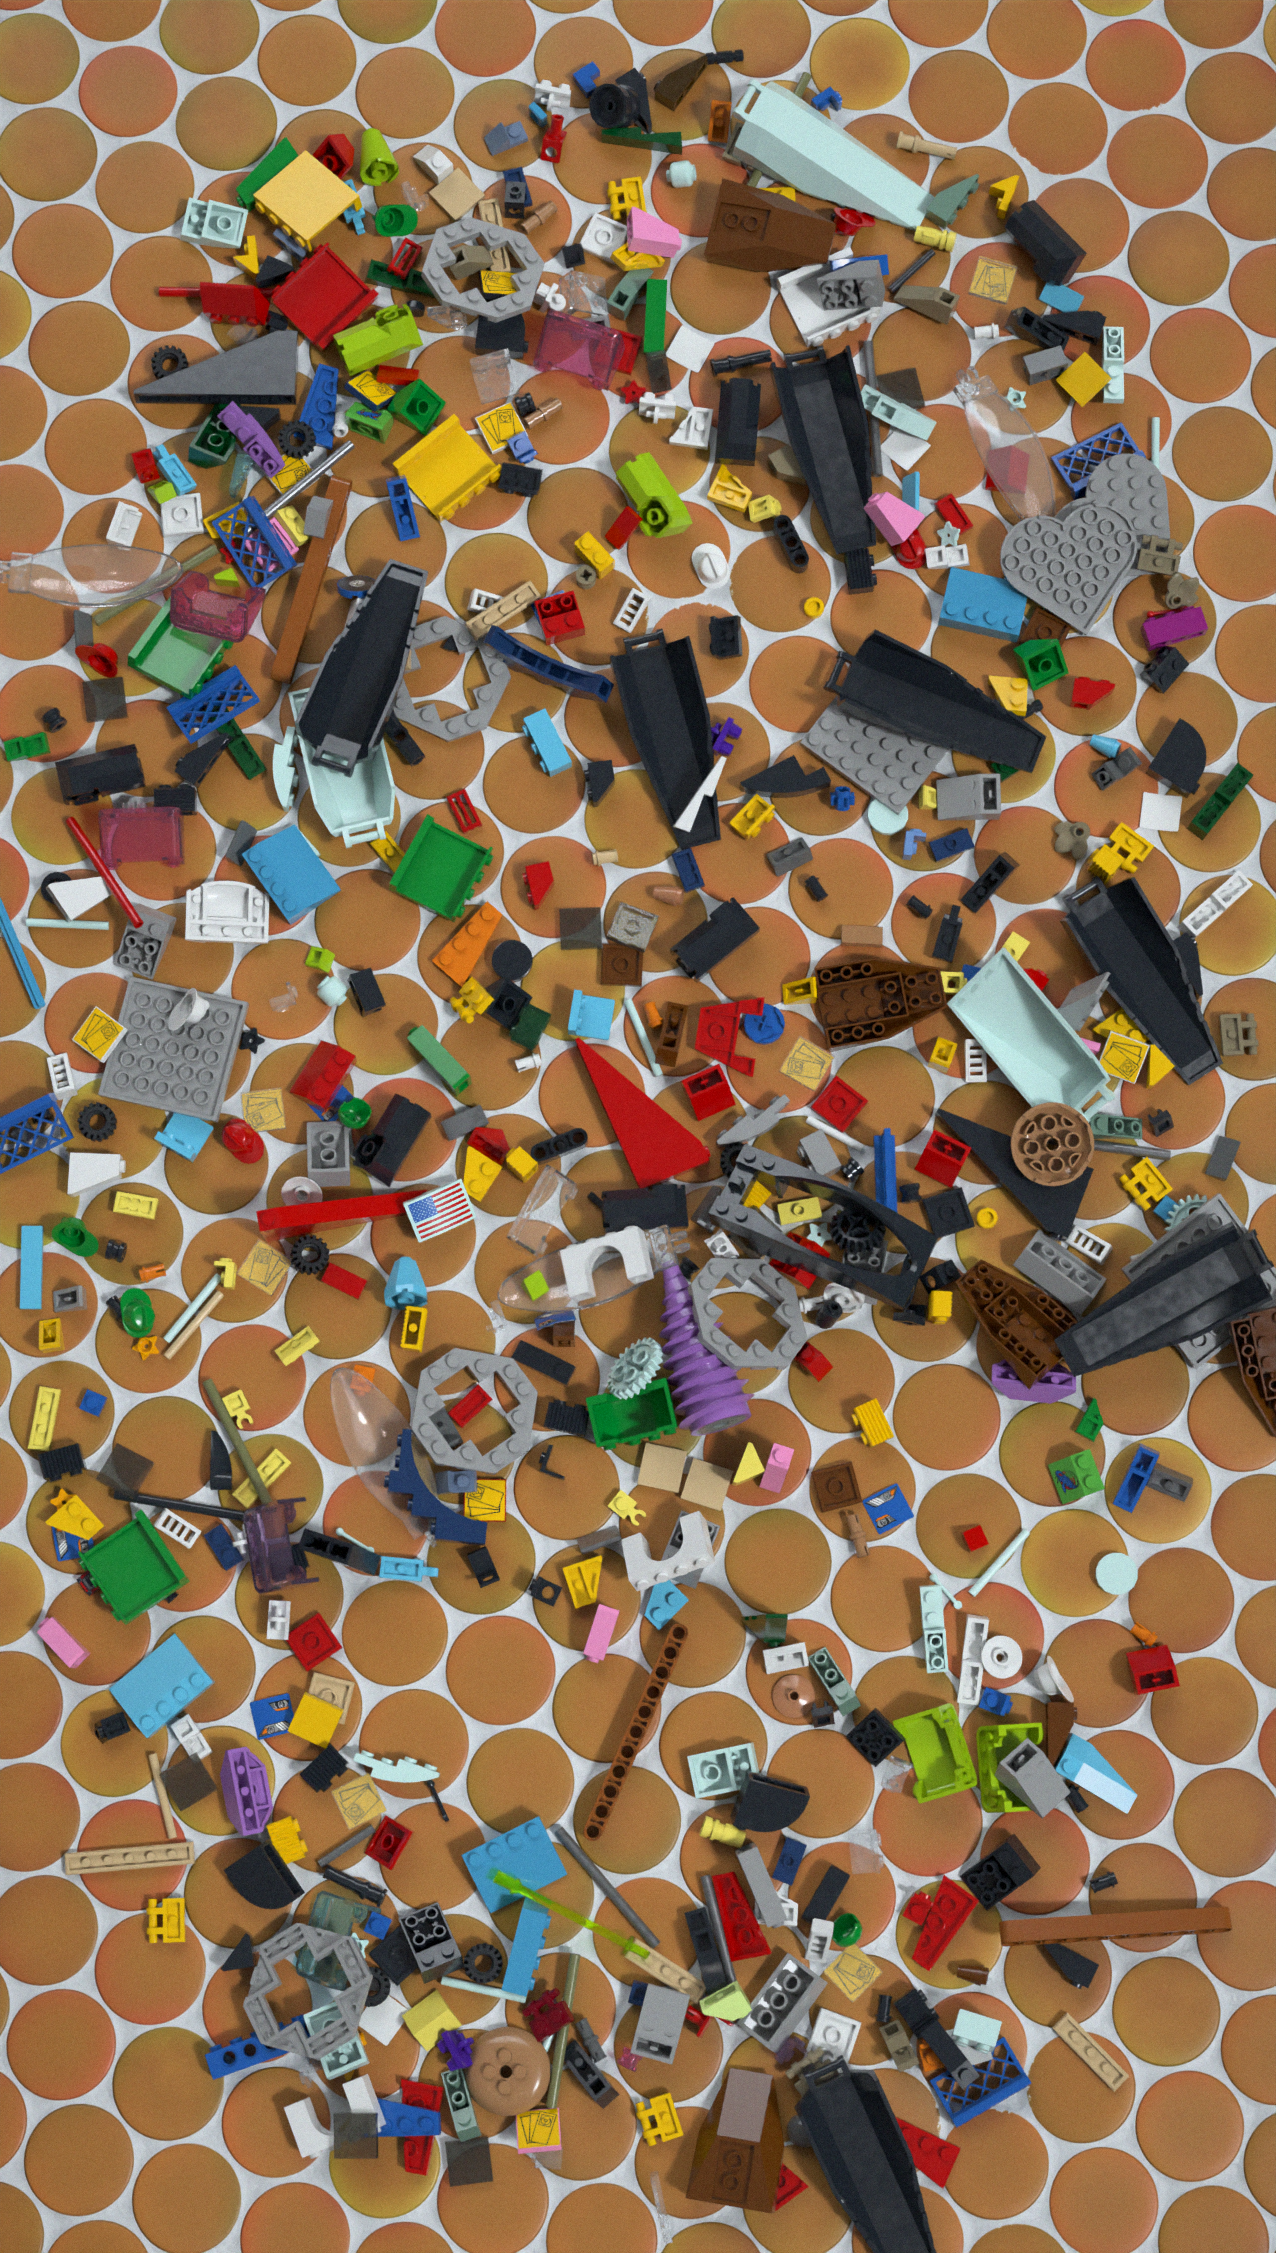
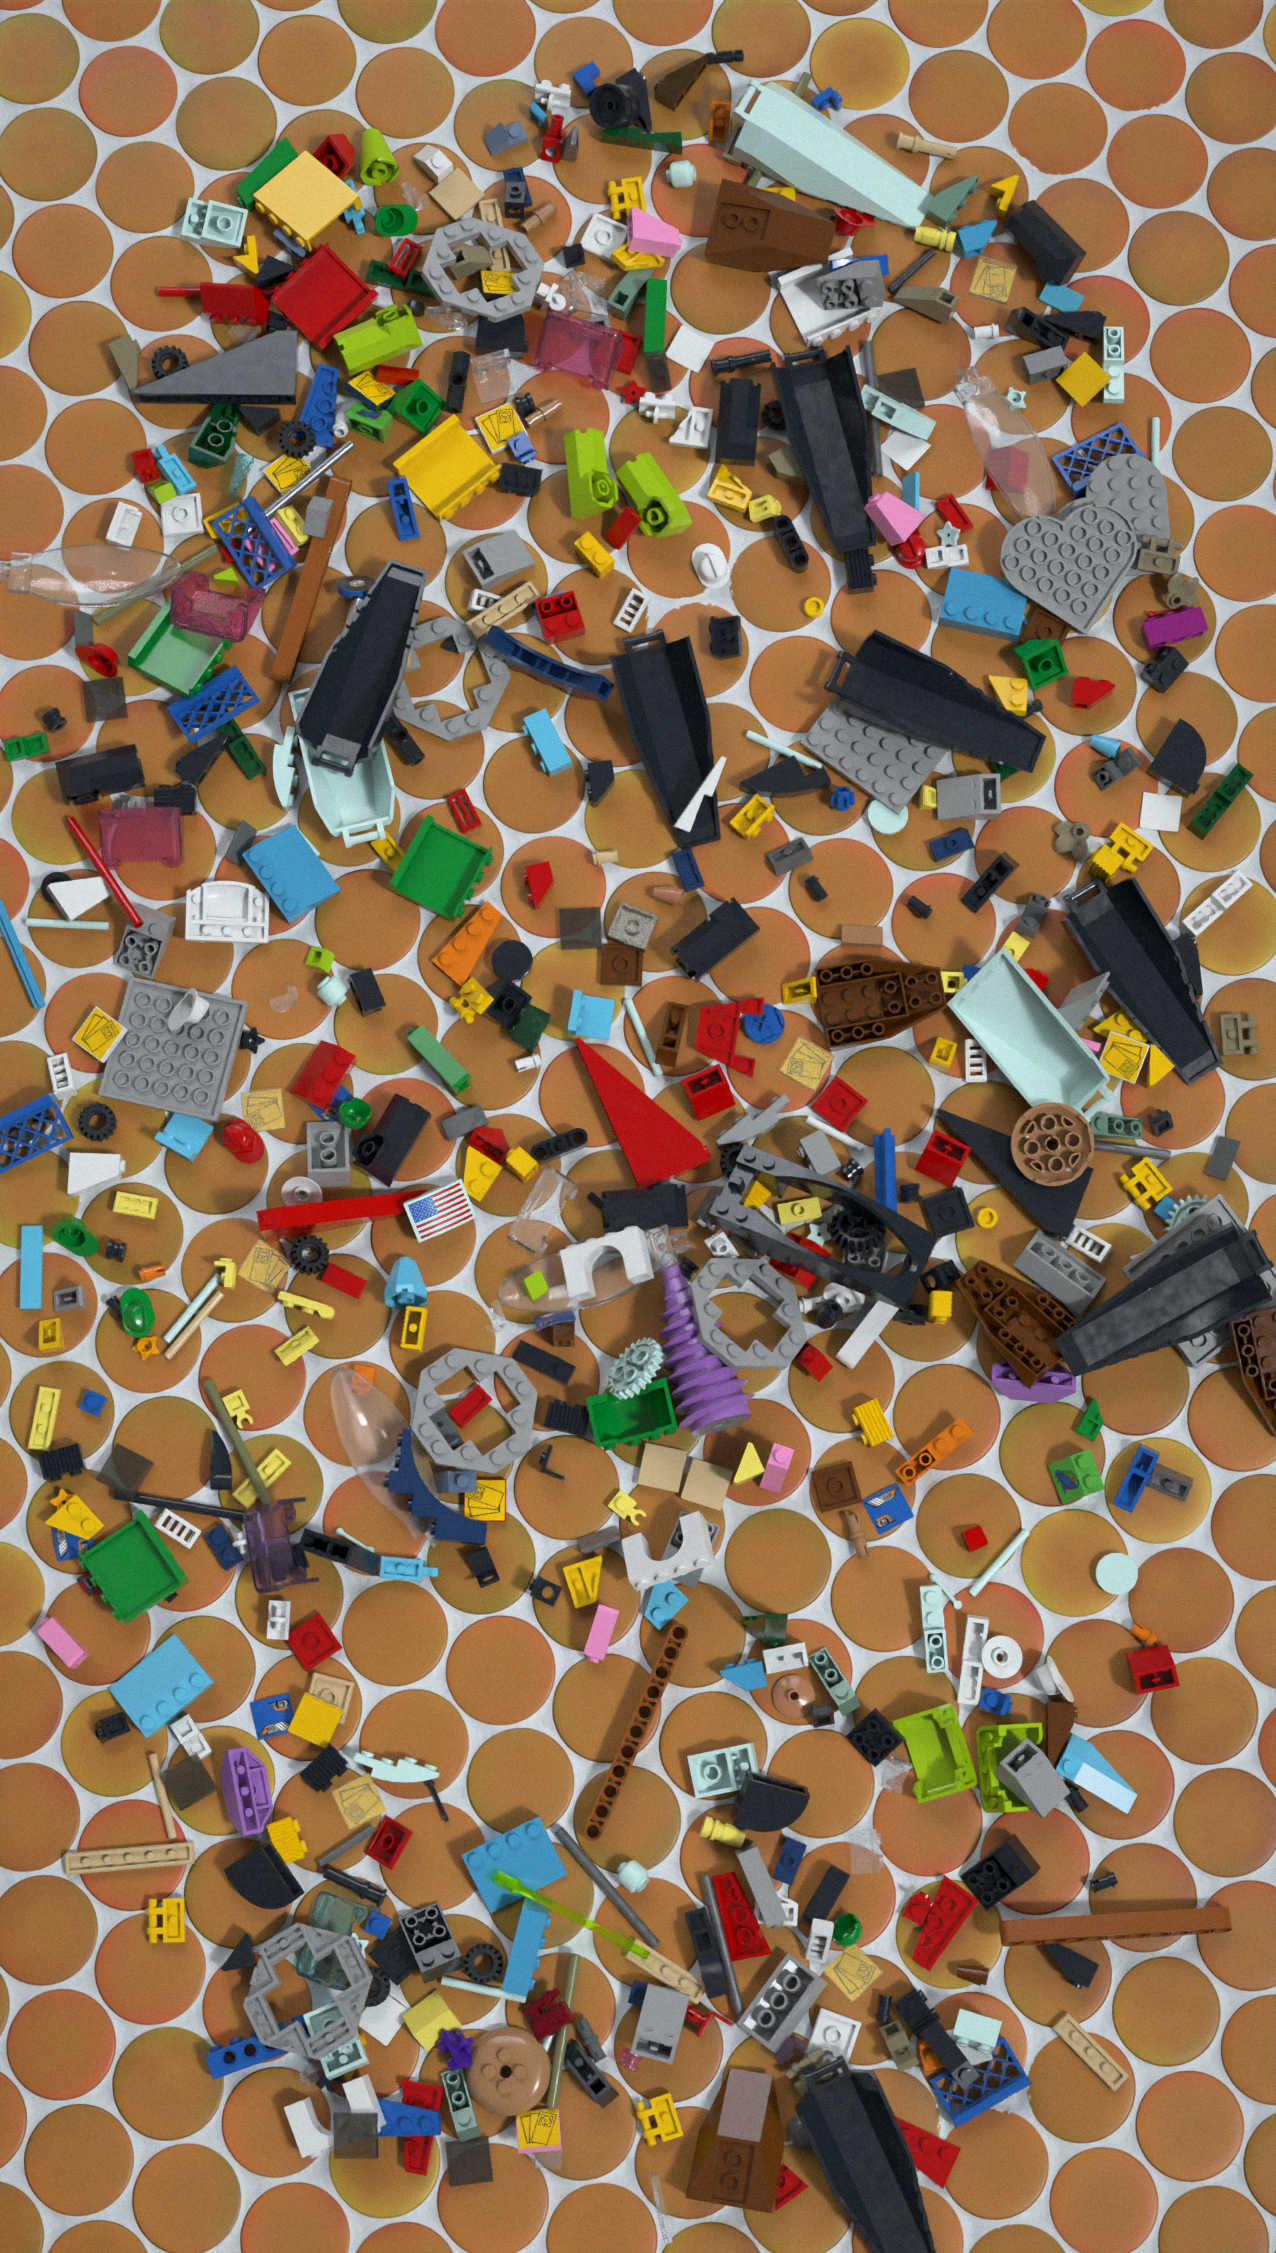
medium lavender slope [217,401,285,478] -> none
dark tan wheel [576,565,596,590] -> none
orange pin [643,1002,664,1029] -> none
yellowish green slope [699,1981,752,2021] -> none
dark purple hips [711,717,742,757] -> none
medium blue bracket [902,829,927,860] -> none
black hinge [932,905,963,963] -> none
none -> dark tan slope [108,334,141,403]
none -> light yellow hinge [278,1291,335,1320]
none -> black tile [315,2072,342,2093]
none -> black piece [445,351,471,414]
none -> light grey slope [462,530,535,591]
none -> flat silver slope [561,126,579,162]
none -> lime brick [564,428,618,520]
none -> light aqua head [617,1860,649,1893]
none -> dark azure slope [719,1658,767,1691]
none -> light aqua bar [746,730,822,770]
none -> black gear [762,399,785,431]
none -> white beam [835,1300,899,1370]
none -> orange slope [895,1417,974,1487]
none -> dark azure slope [956,220,997,260]
none -> dark grey slope [1015,892,1051,939]

